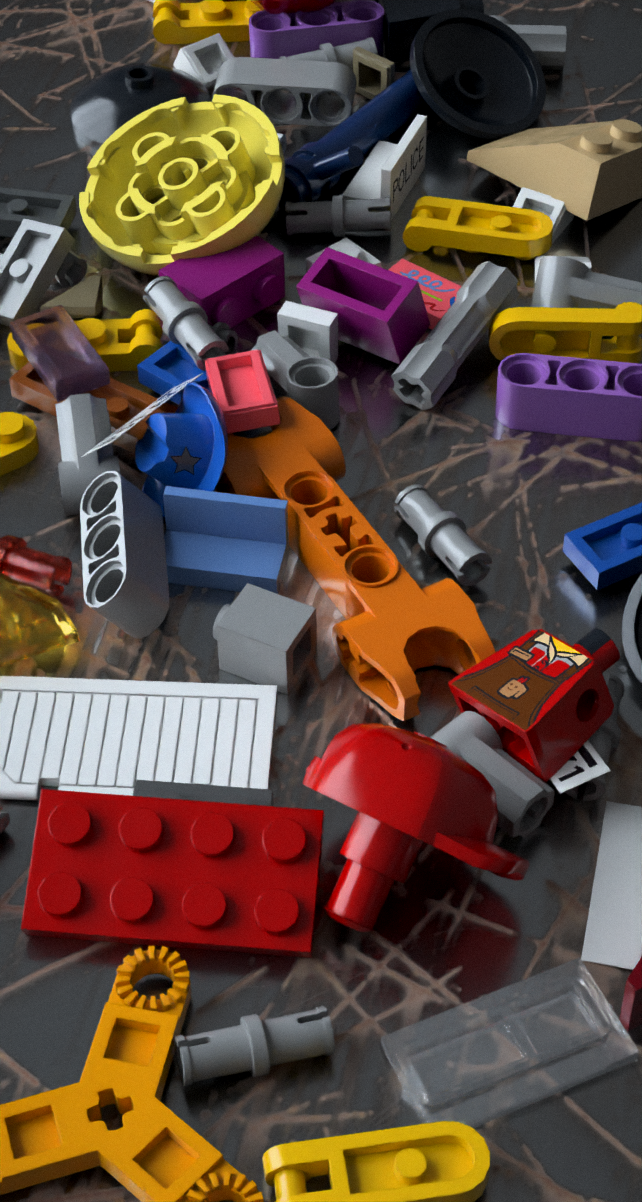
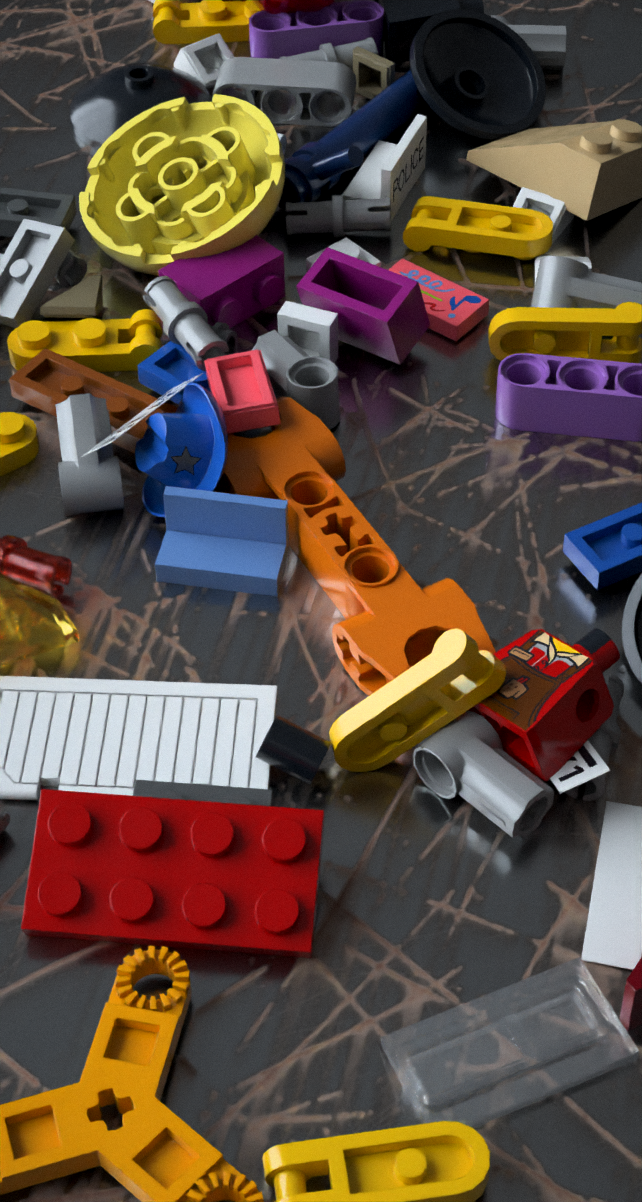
tile [10,305,110,402] -> none
light grey beam [80,470,169,639] -> none
light grey pin [174,1006,335,1087] -> none
light grey brick [213,583,317,695] -> none
red piece [303,723,530,933] -> none
light grey axle [391,261,519,411] -> none
light grey pin [394,484,492,586] -> none
none -> black hinge [256,715,331,785]
none -> yellow plate [329,628,506,772]

